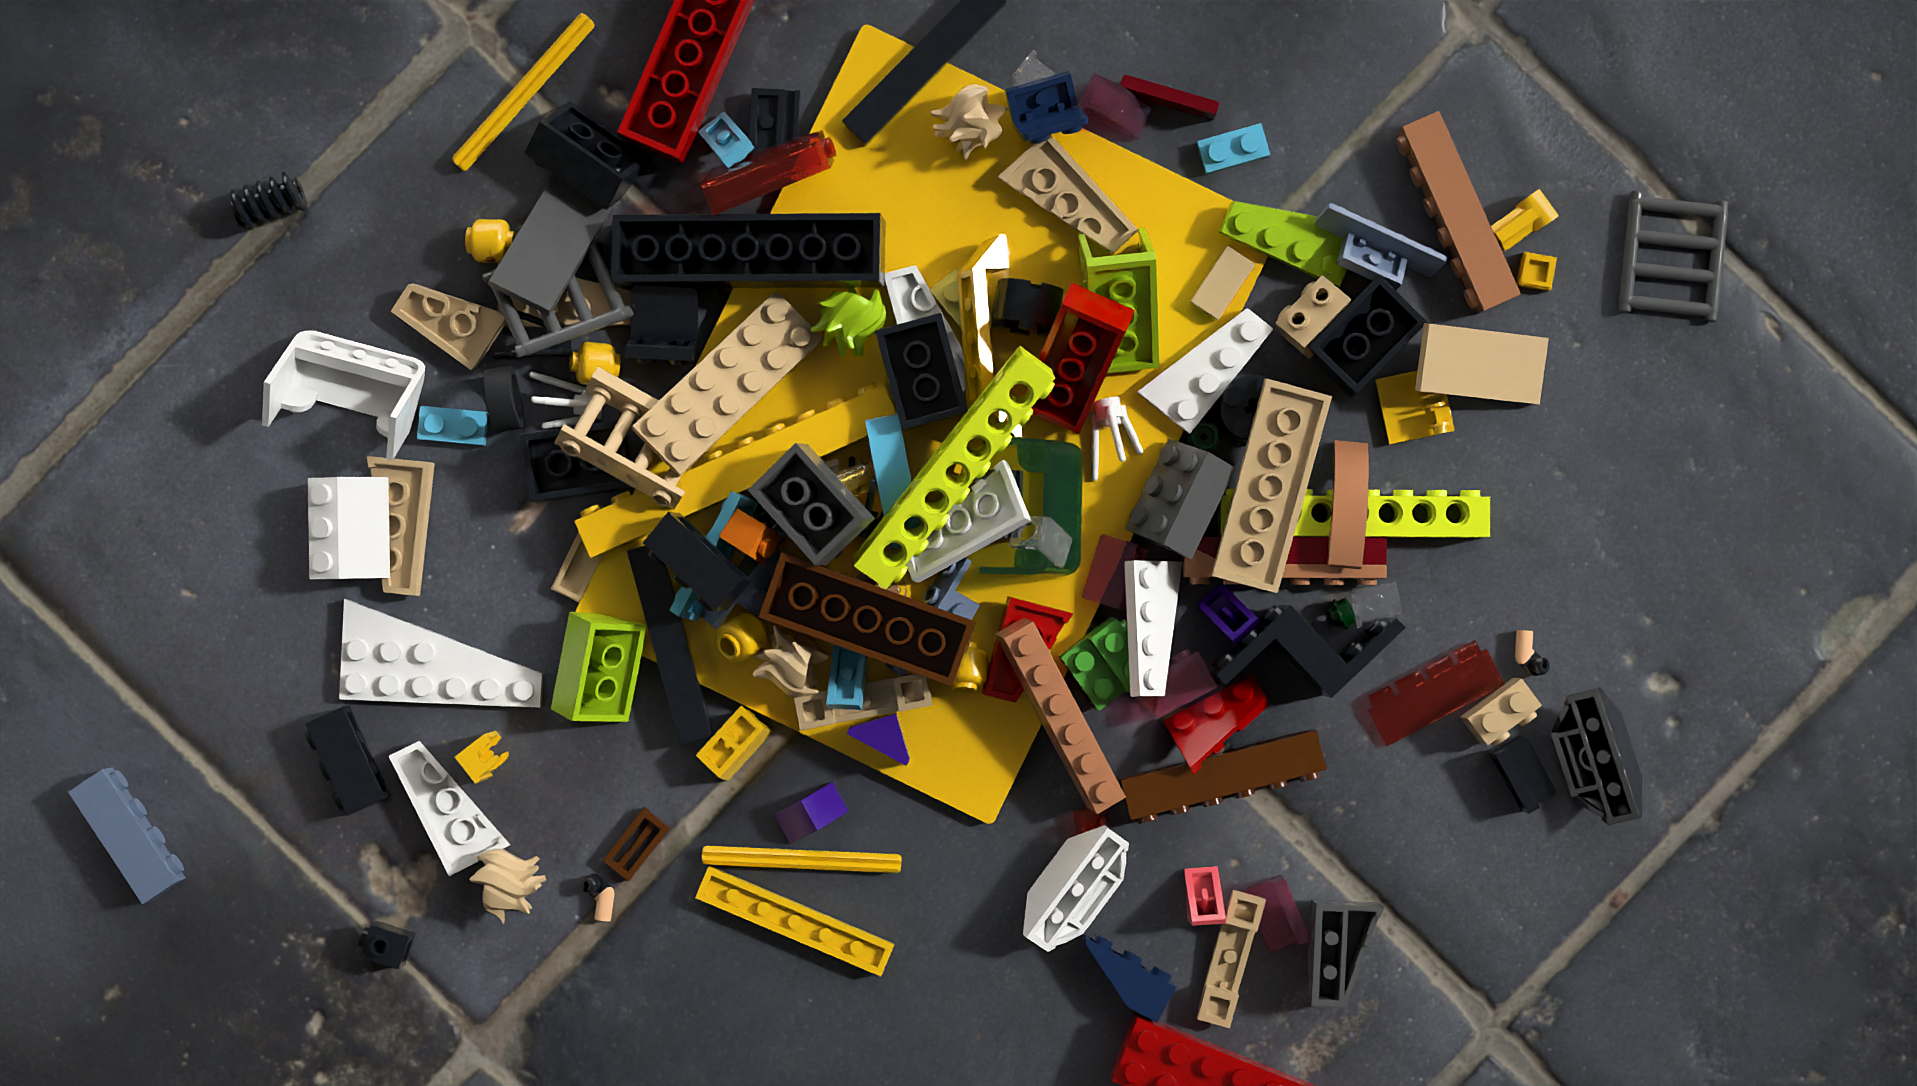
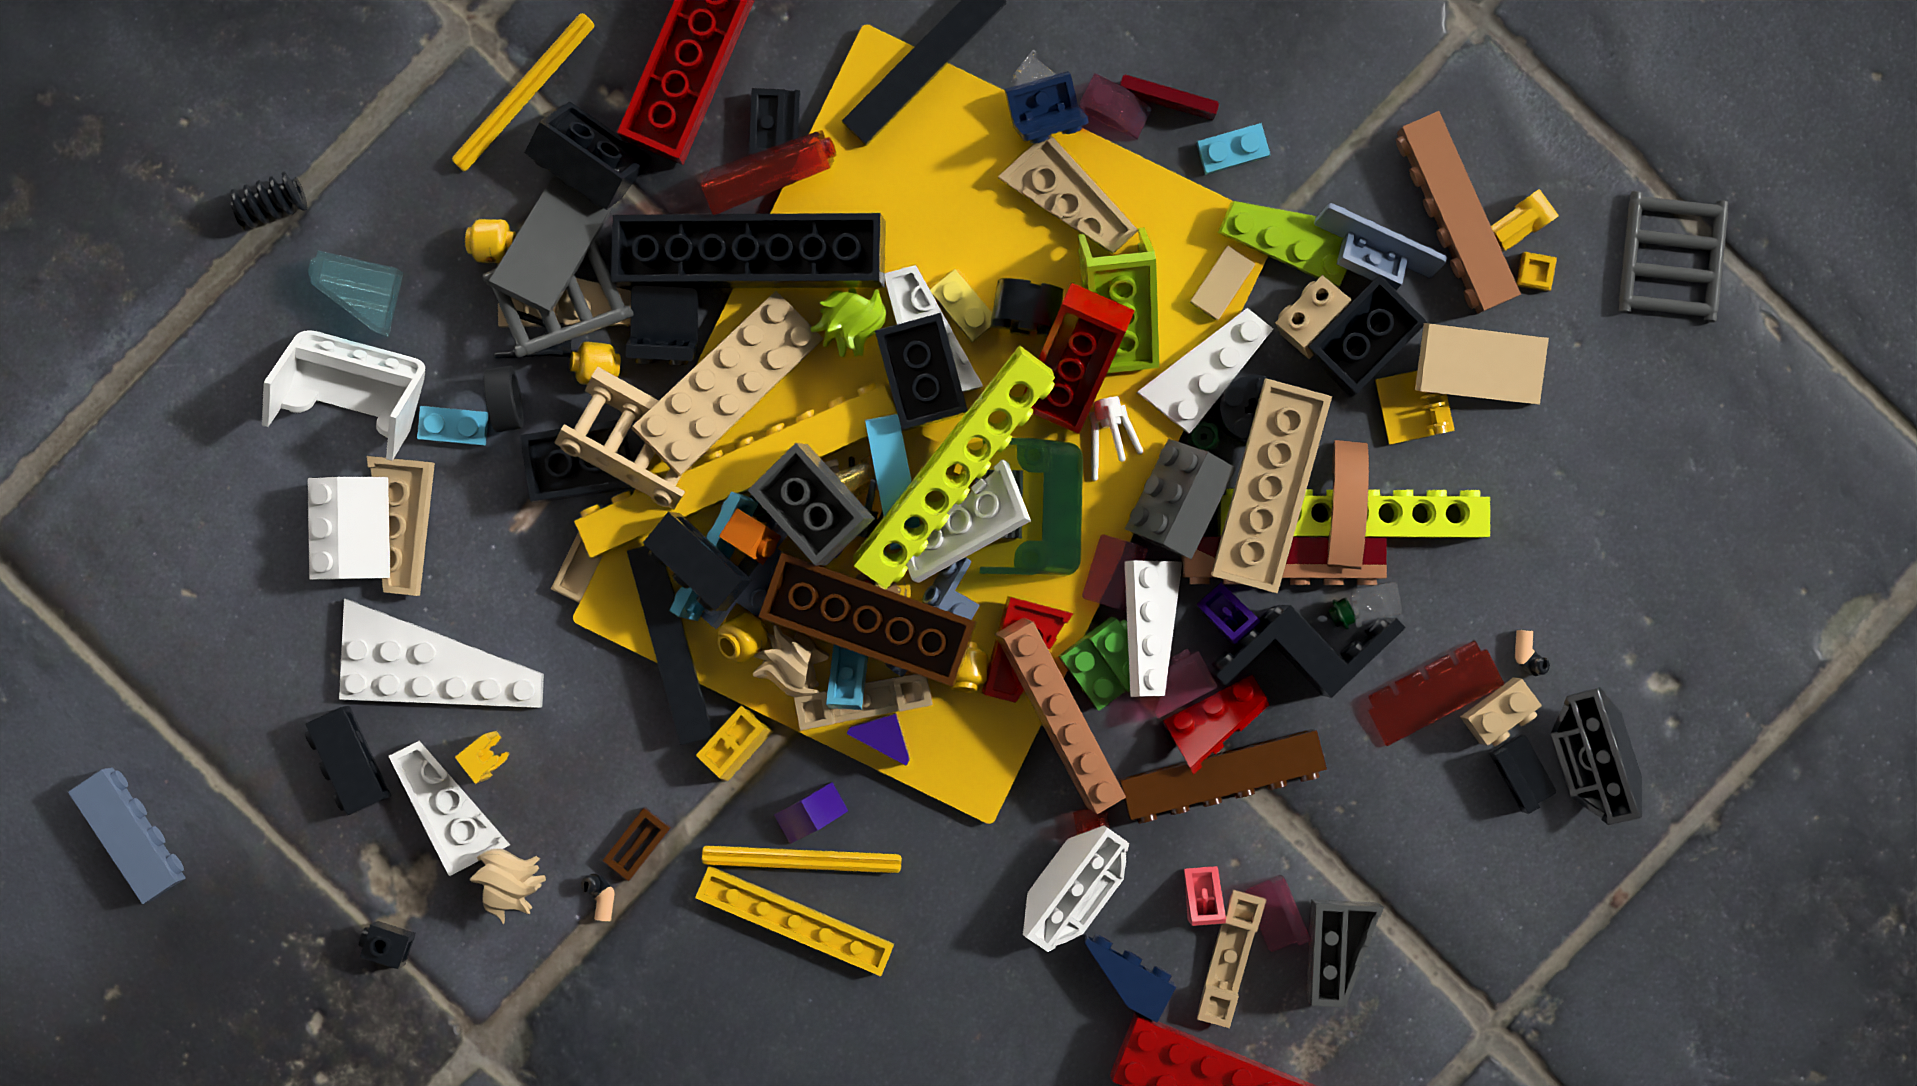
tan wing [391,283,507,370] -> none
white plant [529,372,602,429] -> none
lime slope [551,612,647,722] -> none
medium azure plate [698,112,755,168] -> none
tan hair [931,84,1007,159] -> none
yellow slope [957,234,1022,438] -> none
clear bracket [1009,516,1072,568] -> none
none -> clear light blue slope [308,251,404,337]

